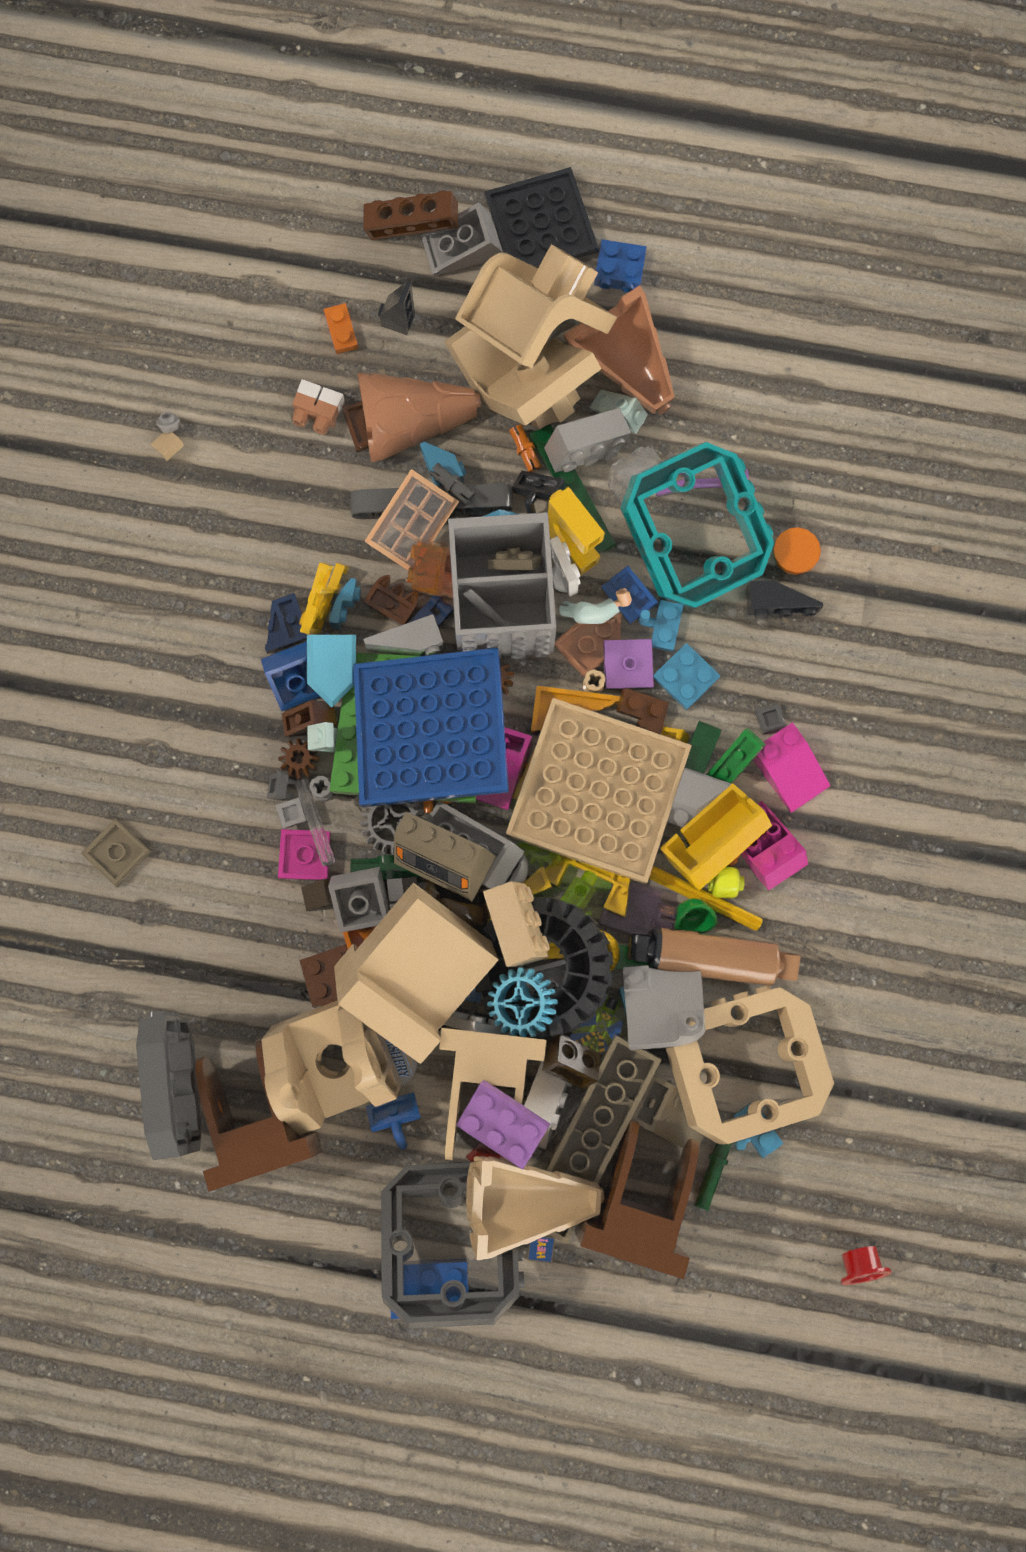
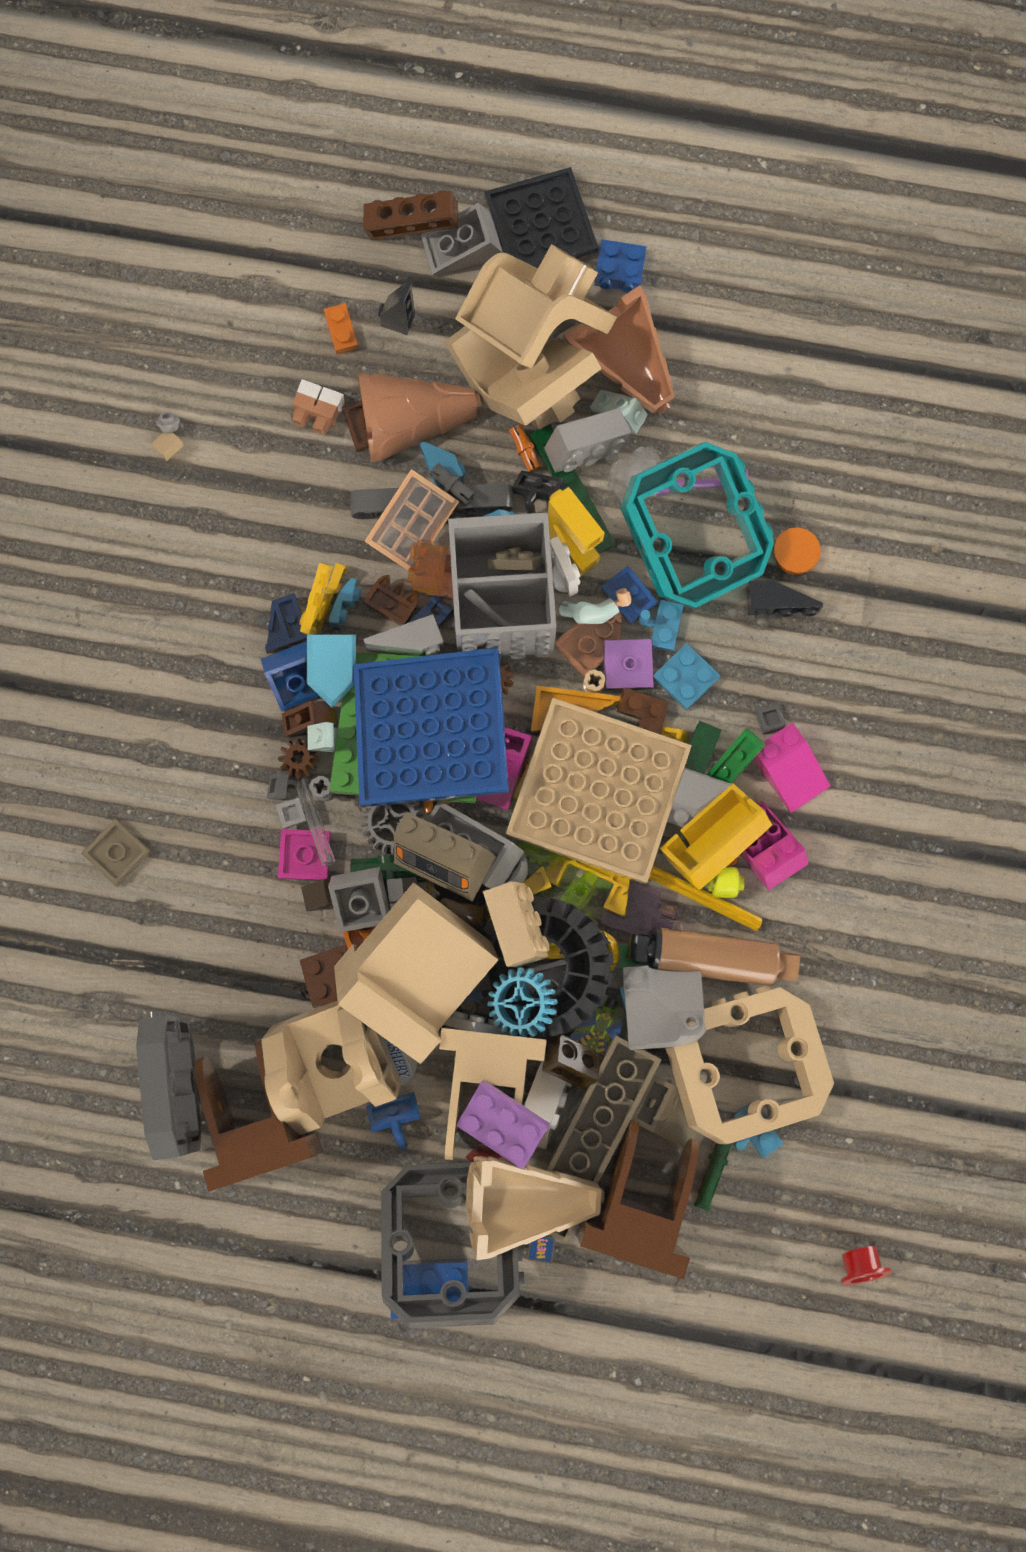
green helmet [674,898,717,933] -> none

